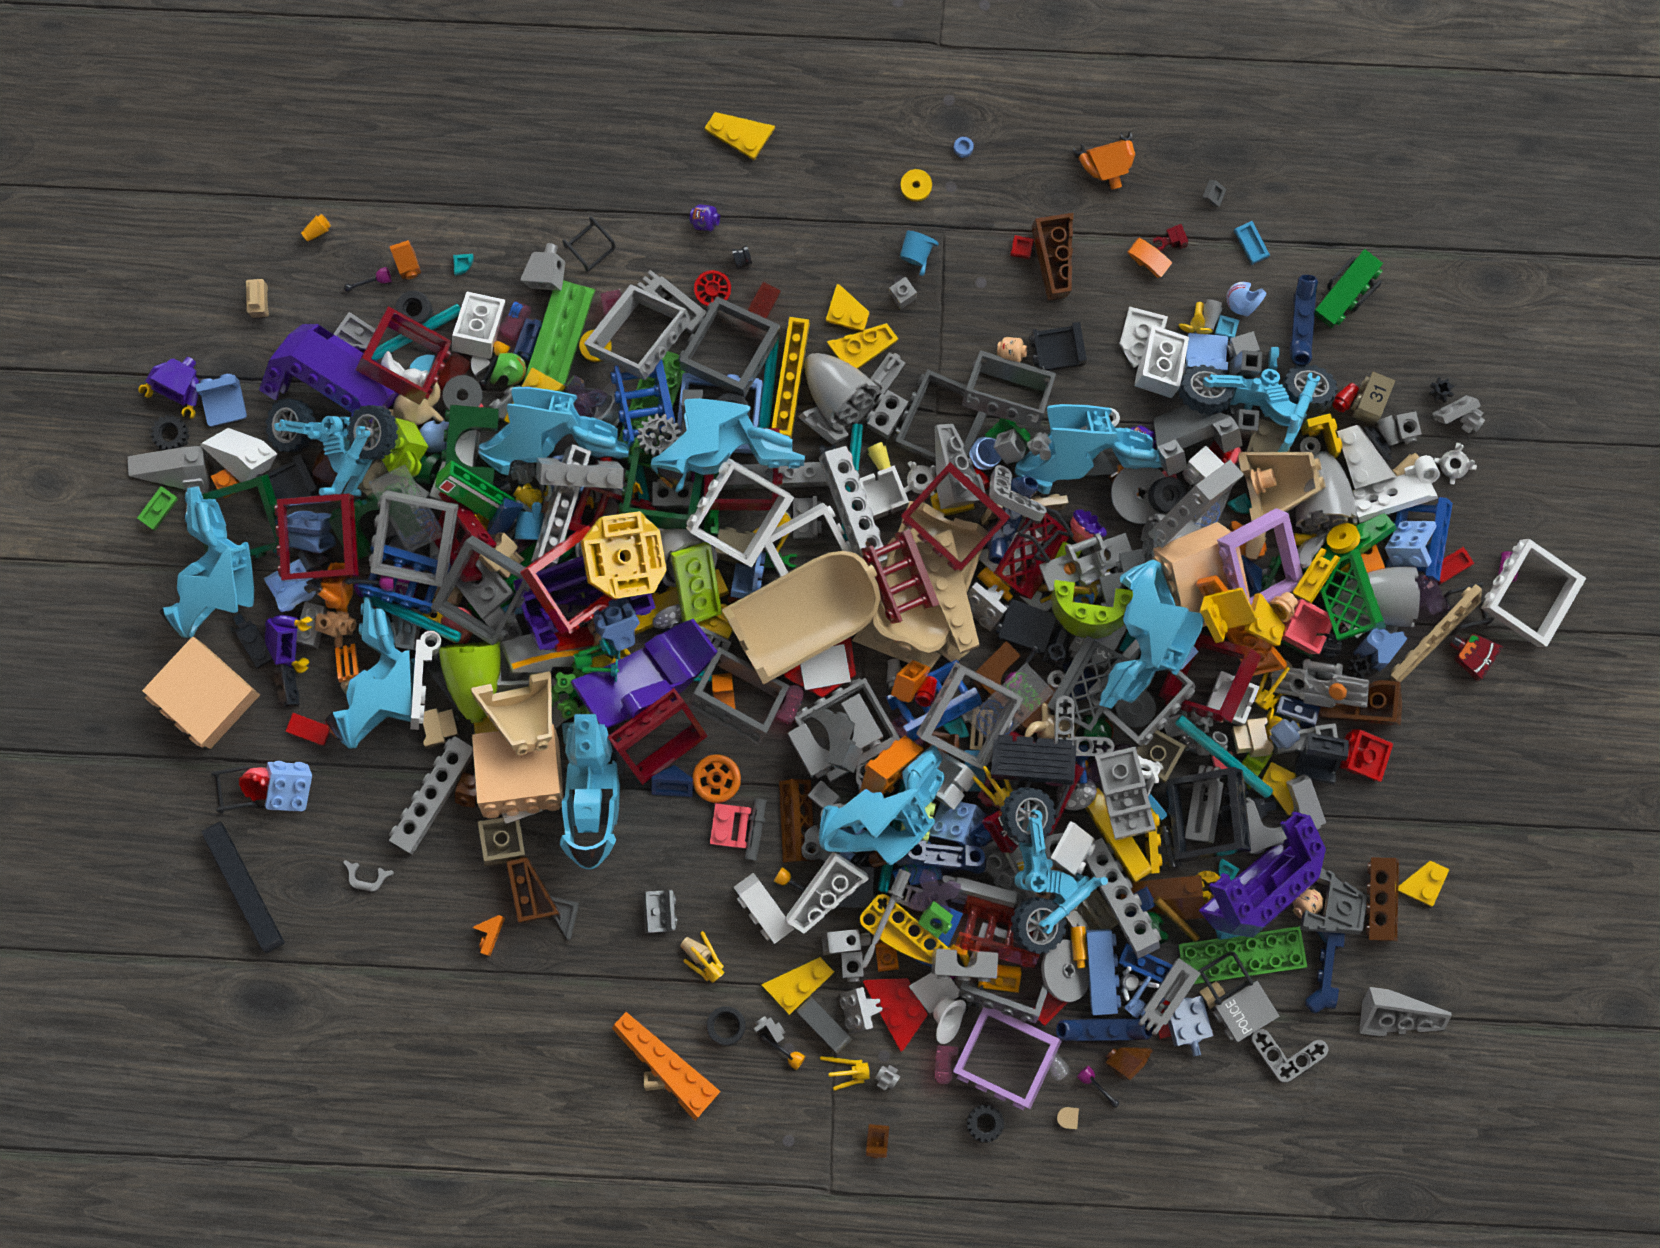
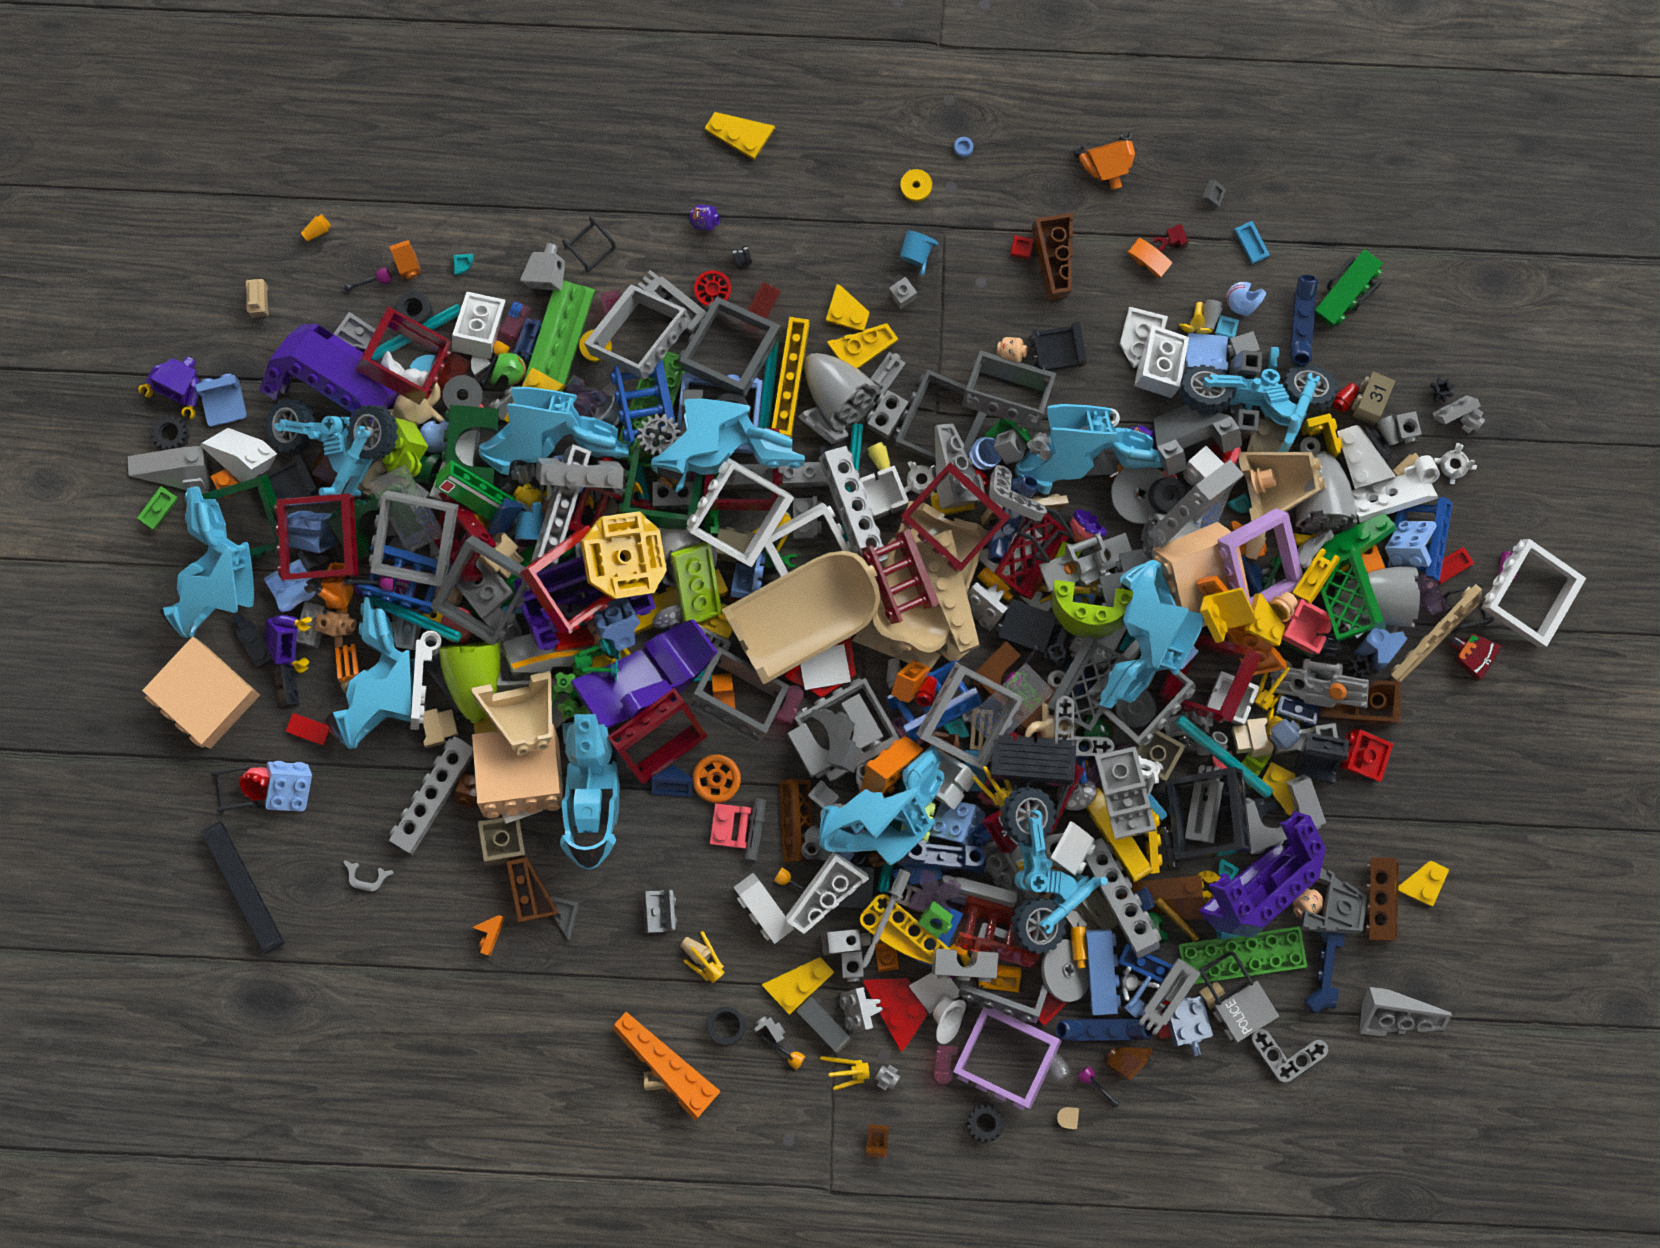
yellow piece [1327,523,1360,554] -> none

